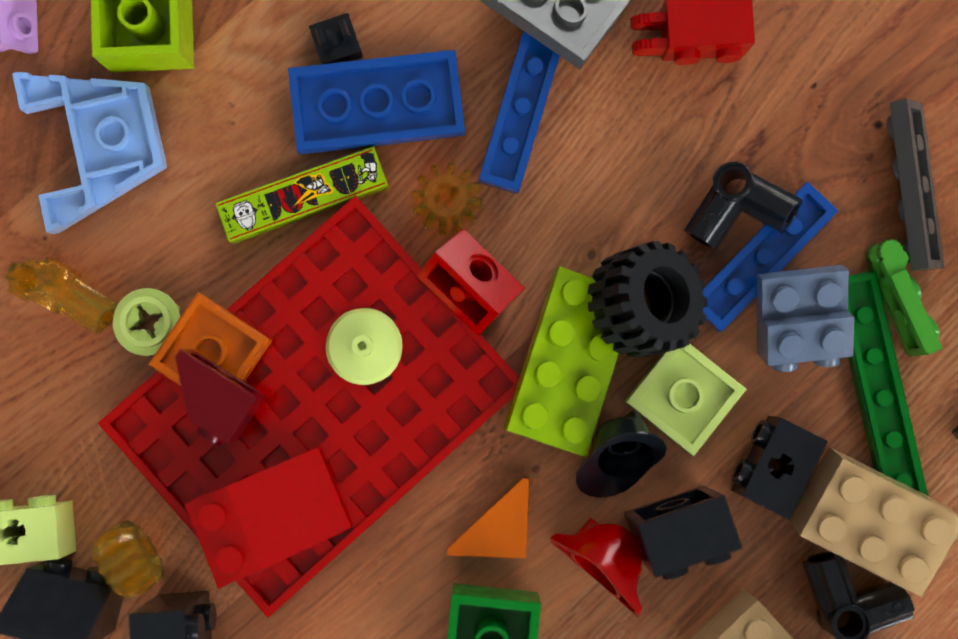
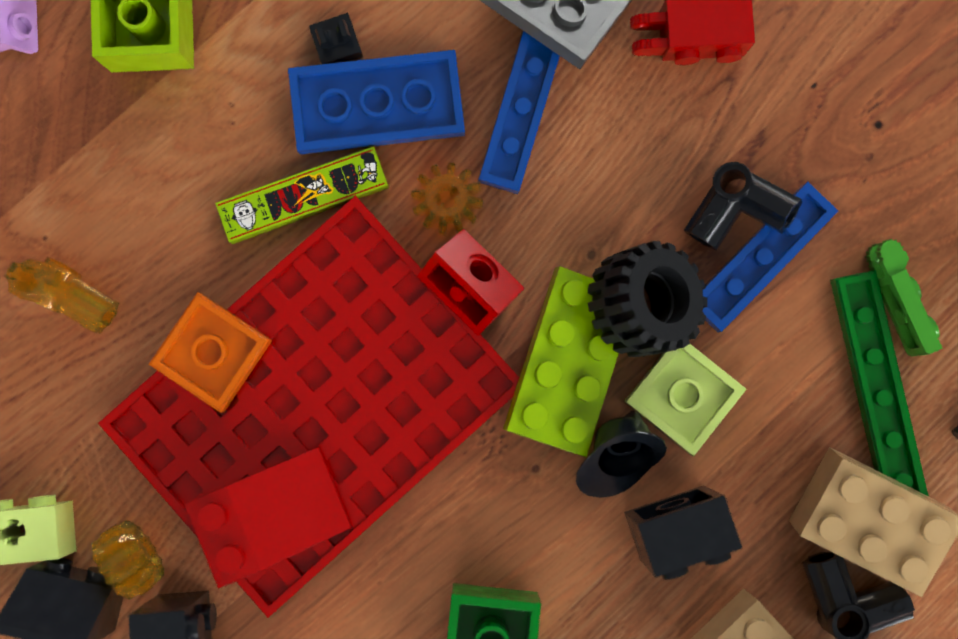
light blue wing [12,72,168,235] -> none
yellowish green gear [113,288,180,356] -> none
dark red slope [175,349,267,445] -> none
yellowish green piece [326,308,403,385] -> none
orange tile [447,477,529,559] -> none
red hat [550,518,642,618] -> none
black brick [731,416,828,520] -> none
sand blue plate [757,265,854,372] -> none
dark grey plate [887,98,945,271] -> none

